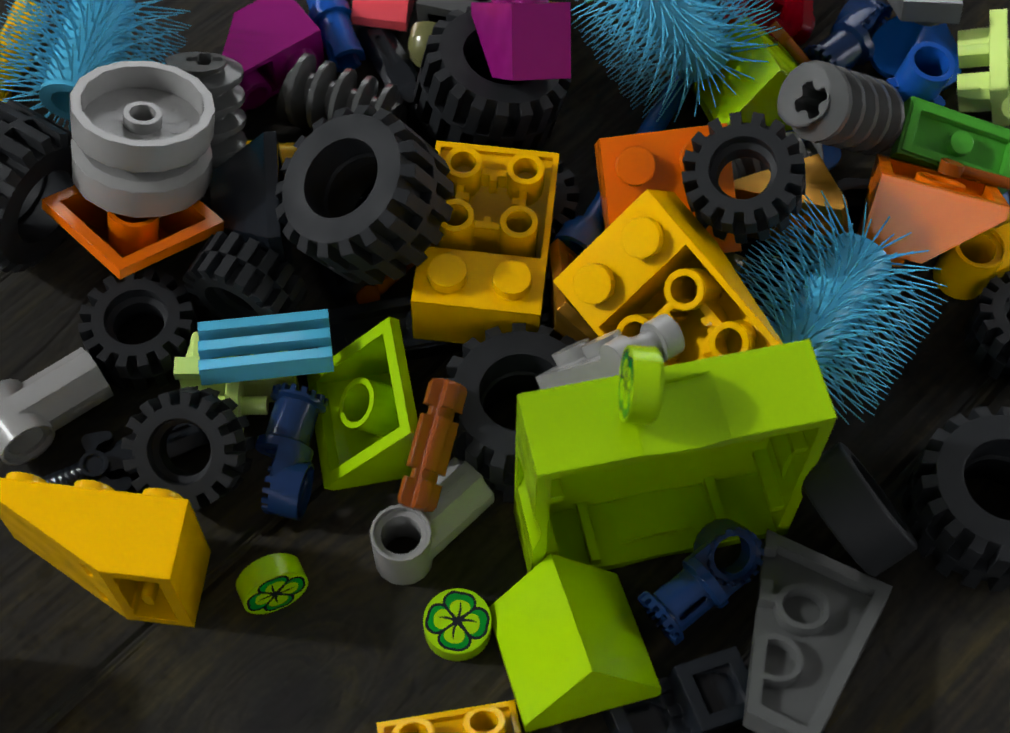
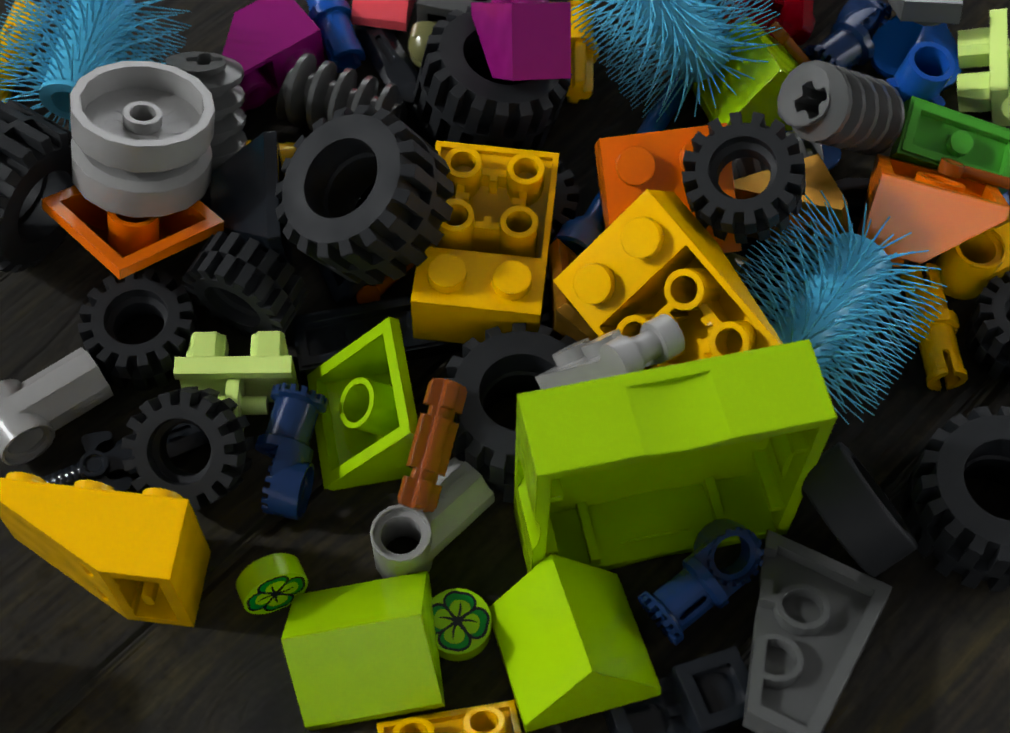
medium azure tile [197,309,334,386] -> none
lime tile [618,345,664,424] -> none
none -> lime slope [281,571,445,731]
none -> yellow axle [566,0,599,104]
none -> yellow pin [900,263,968,391]

